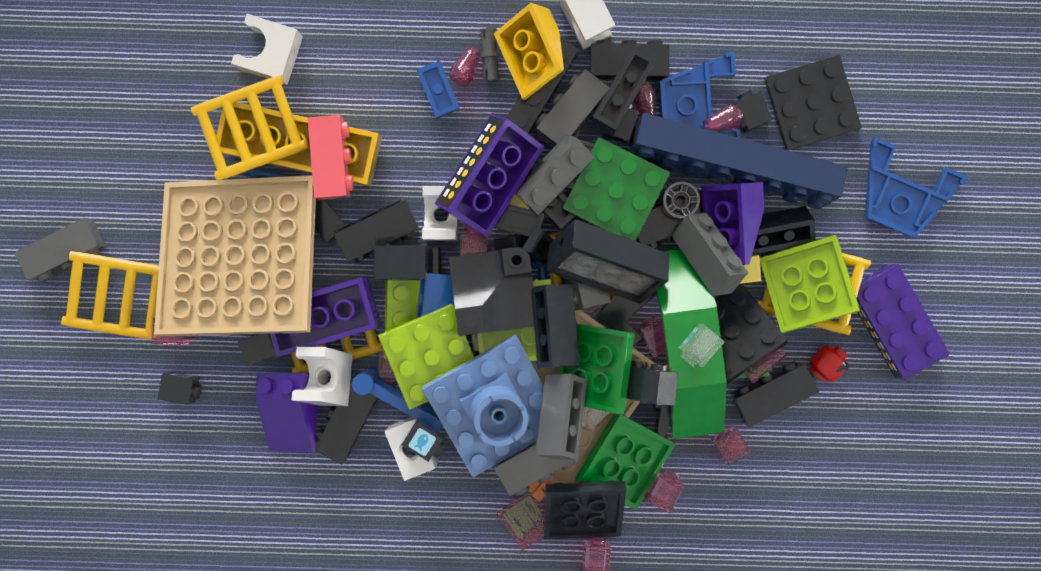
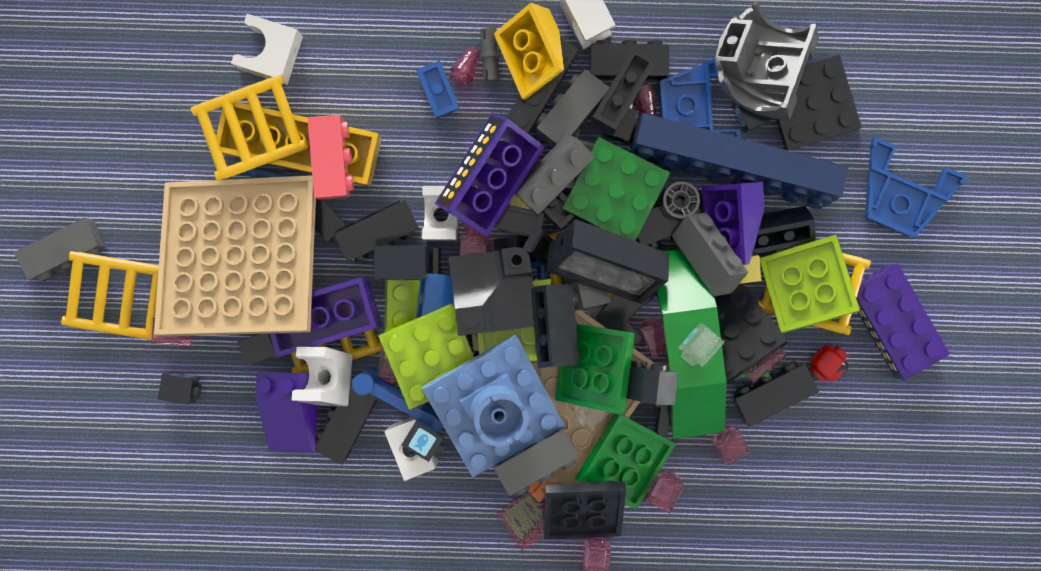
dark grey brick [536,374,587,460] -> none
clear pink cone [703,104,743,132] -> none
none -> dark grey piece [715,1,819,121]

